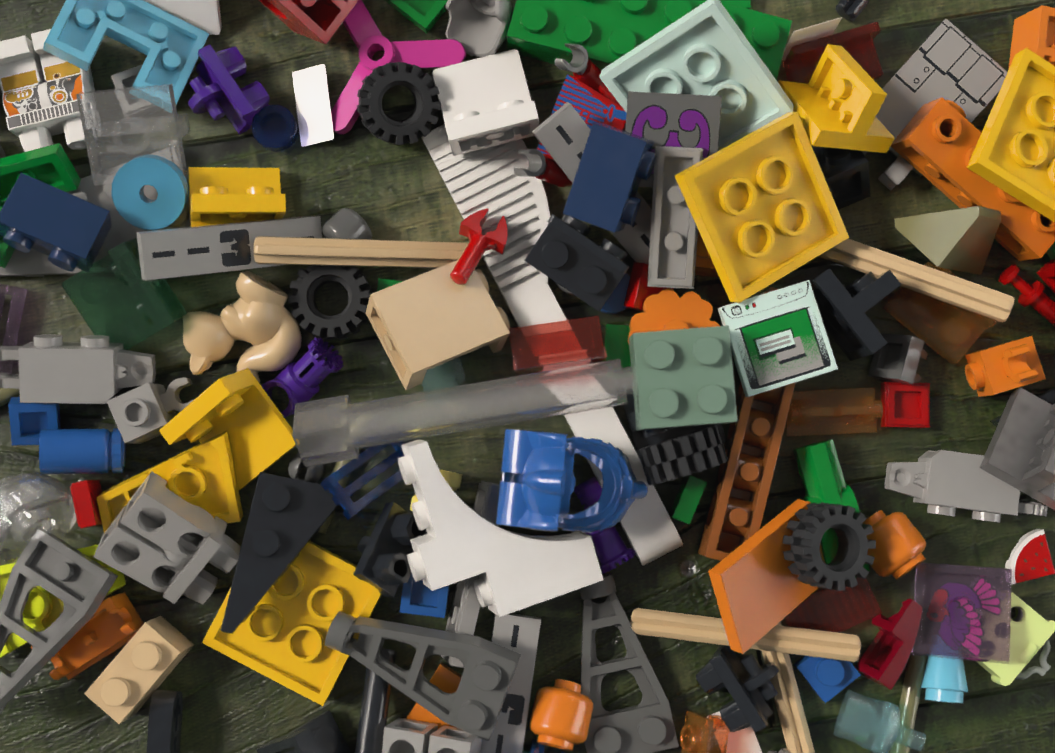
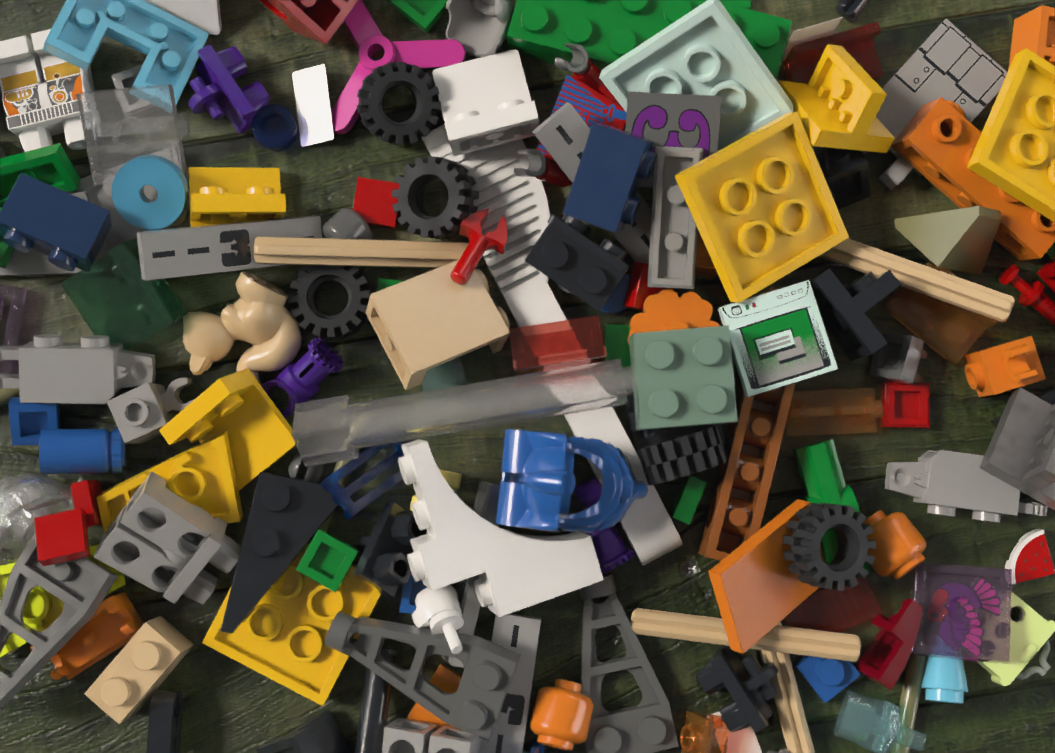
none -> red tile [34,508,90,567]
none -> green tile [296,529,361,592]
none -> red tile [353,177,400,229]
none -> black tyre [392,156,479,239]
none -> white piece [411,585,464,654]

